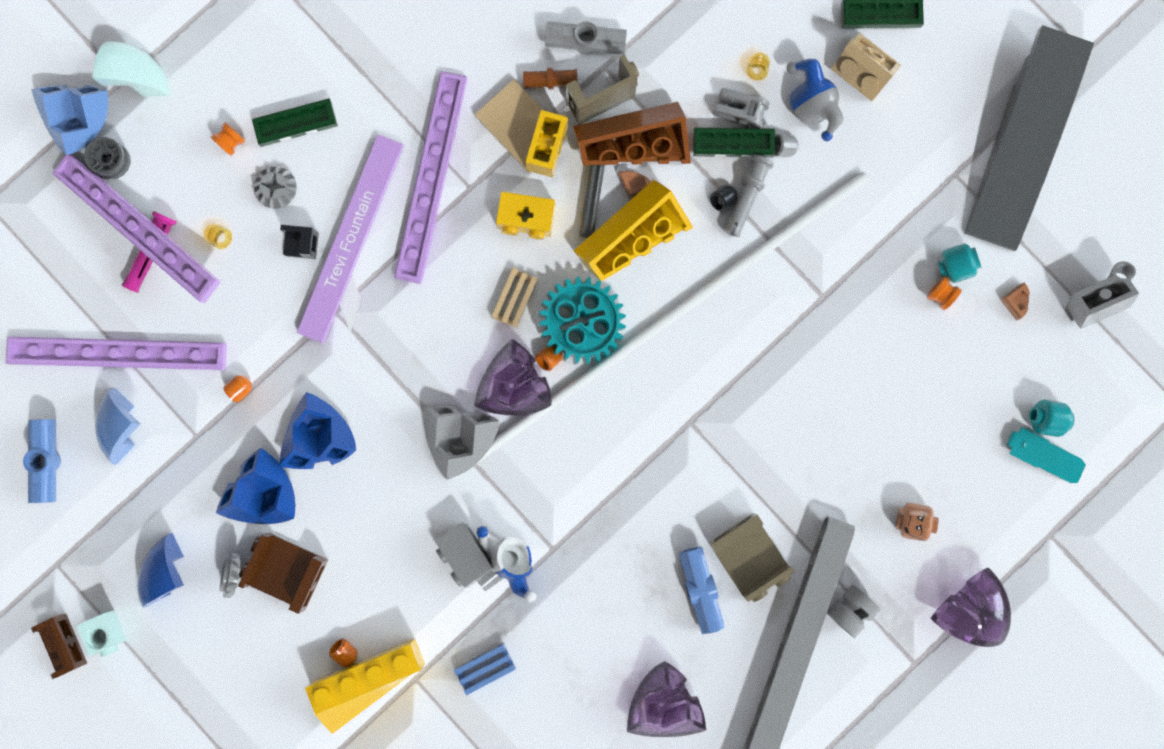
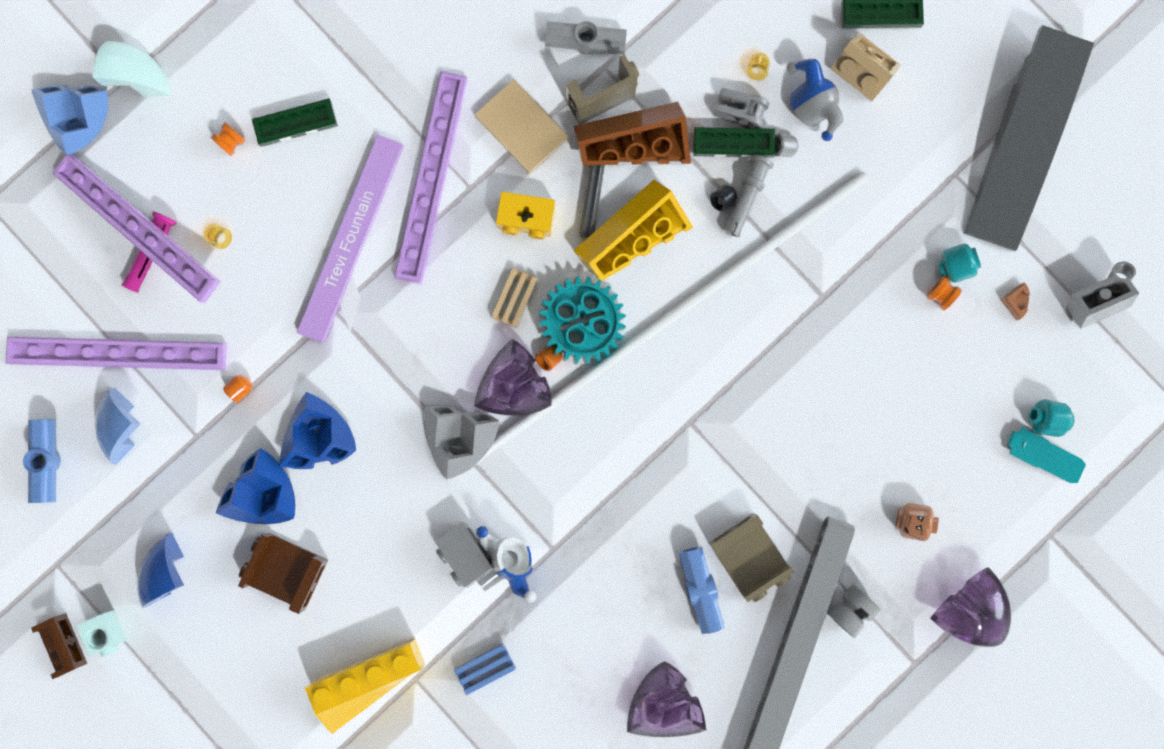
dark grey wheel [84,137,131,179] -> none
light grey gear [219,552,241,598] -> none
light grey gear [253,165,297,209] -> none
black panel [280,225,319,259] -> none
orange piece [329,638,358,667] -> none
dark orange pin [523,68,578,90] -> none
yellow brick [525,110,568,178] -> none
nougat tile [618,170,651,199] -> none

